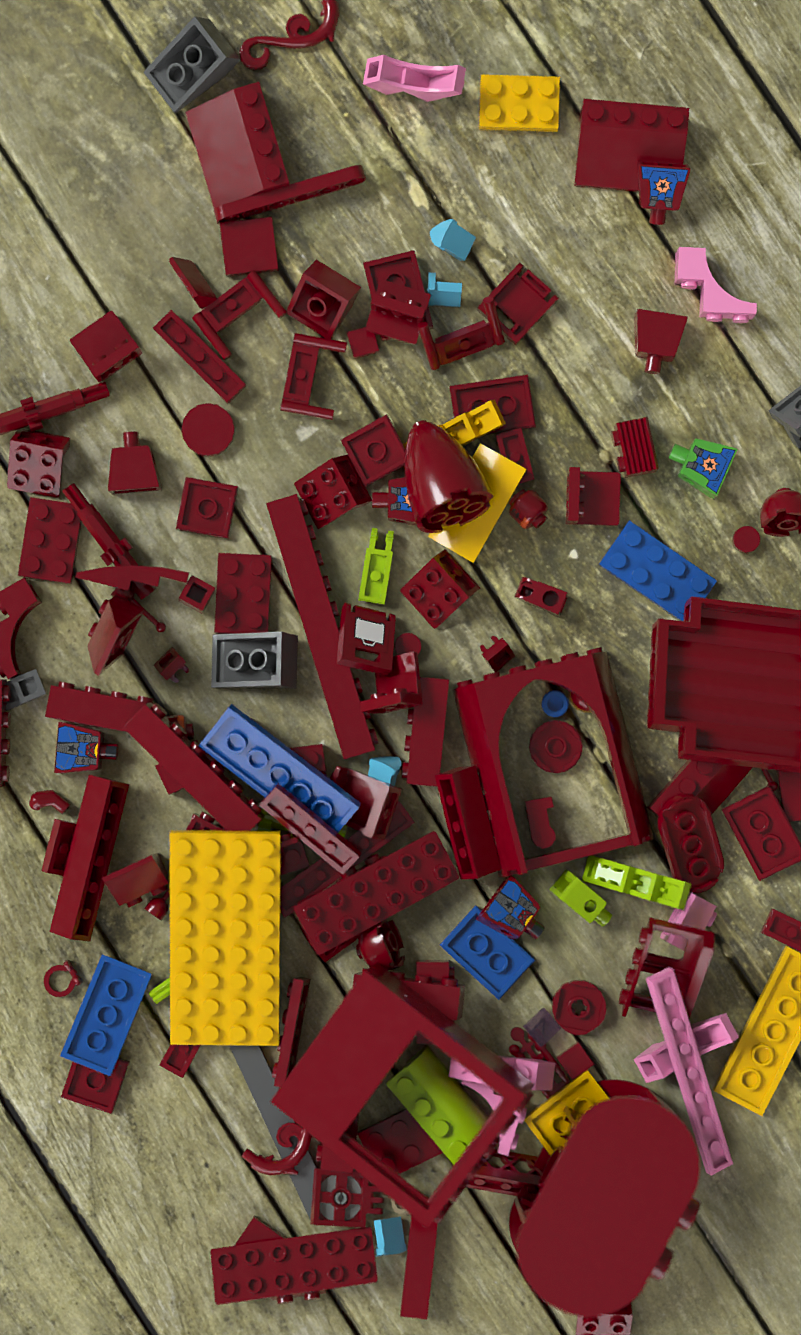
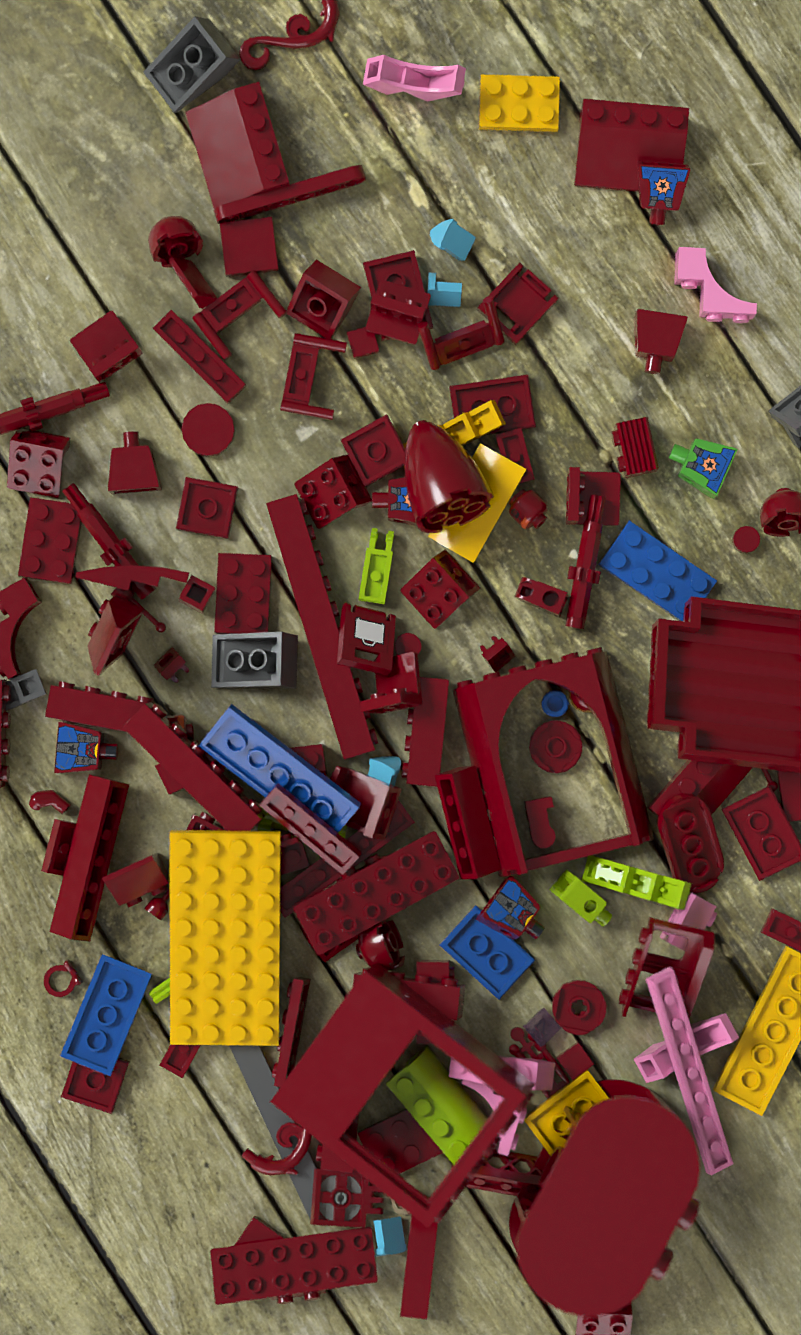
none -> dark red cylinder [148,216,203,268]
none -> dark red piece [565,495,606,629]

